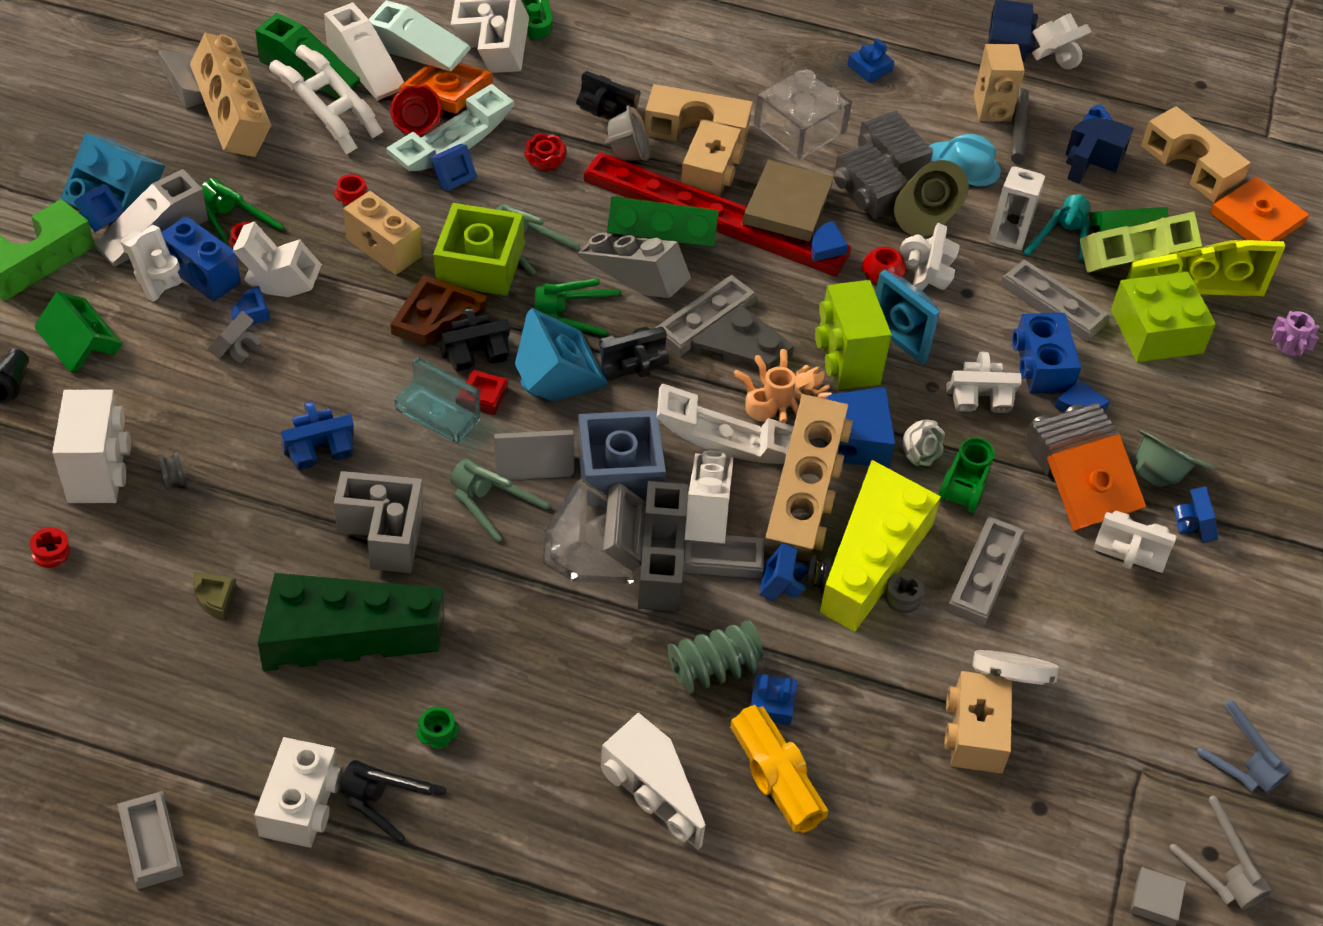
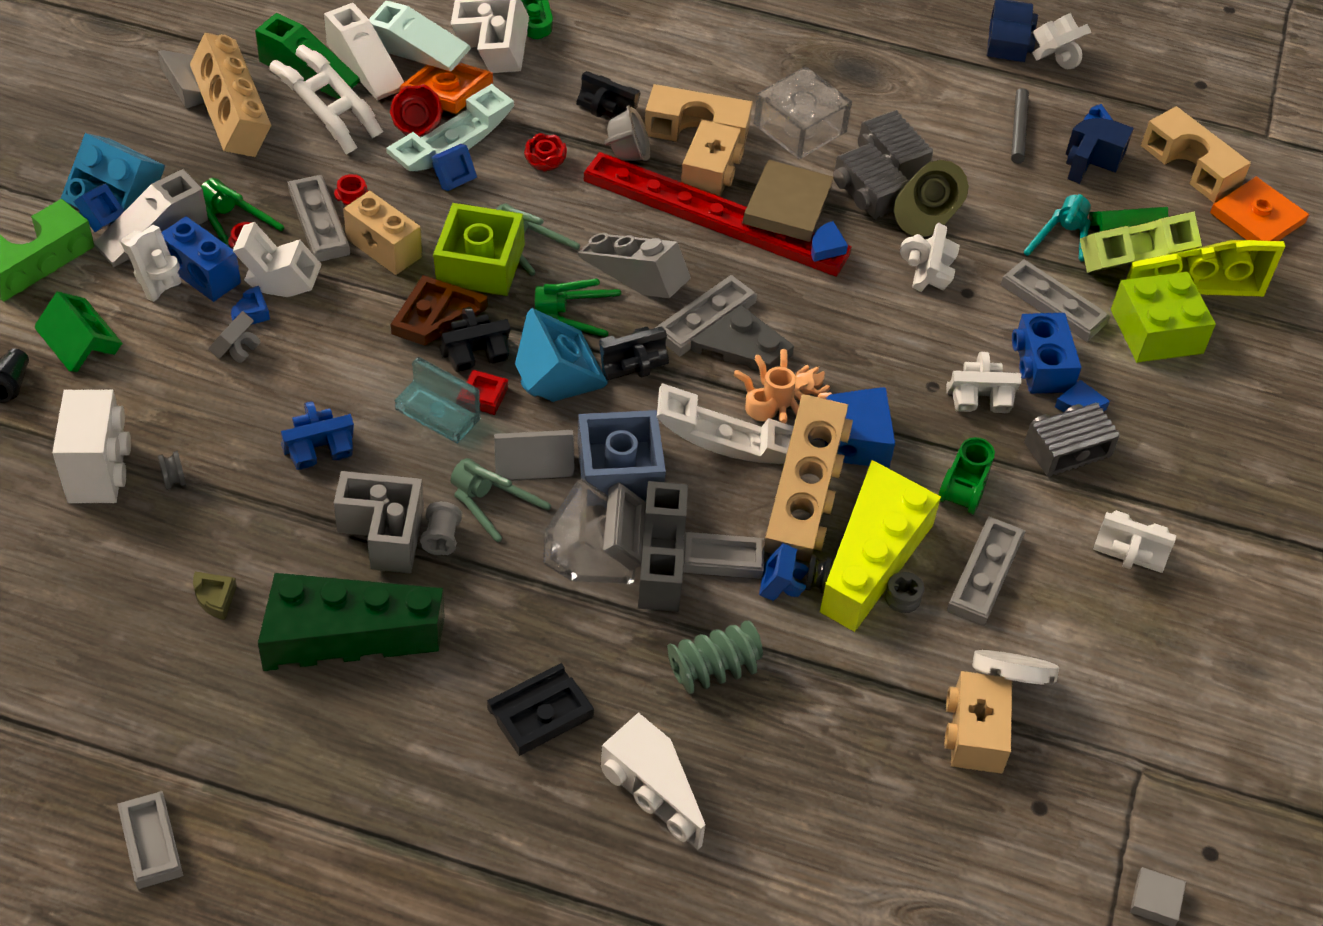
red bush [30,527,70,568] -> none
white brick [254,737,343,848] -> none
black plant [340,760,446,843] -> none
green plate [416,707,459,749] -> none
green brick [607,196,719,247] -> none
white slope [684,450,734,543] -> none
yellow piece [730,705,828,834] -> none
blue tile [750,674,798,725] -> none
lime brick [815,280,892,390] -> none
blue tile [848,38,895,83] -> none
red plate [862,247,907,284] -> none
dark azure slope [876,270,940,365] -> none
white plate [902,420,945,467] -> none
medium azure piece [929,134,1001,187] -> none
tan brick [973,44,1025,122] -> none
white torso [988,166,1045,251] -> none
orange plate [1047,434,1146,531] -> none
sand green piece [1135,429,1216,487] -> none
light grey plant [1169,796,1273,910] -> none
blue tile [1174,486,1218,543] -> none
sand blue plant [1197,700,1292,794] -> none
lavender gear [1271,311,1320,356] -> none
none -> light grey tile [288,175,350,262]
none -> light grey bush [420,501,462,555]
none -> black plate [487,663,594,756]

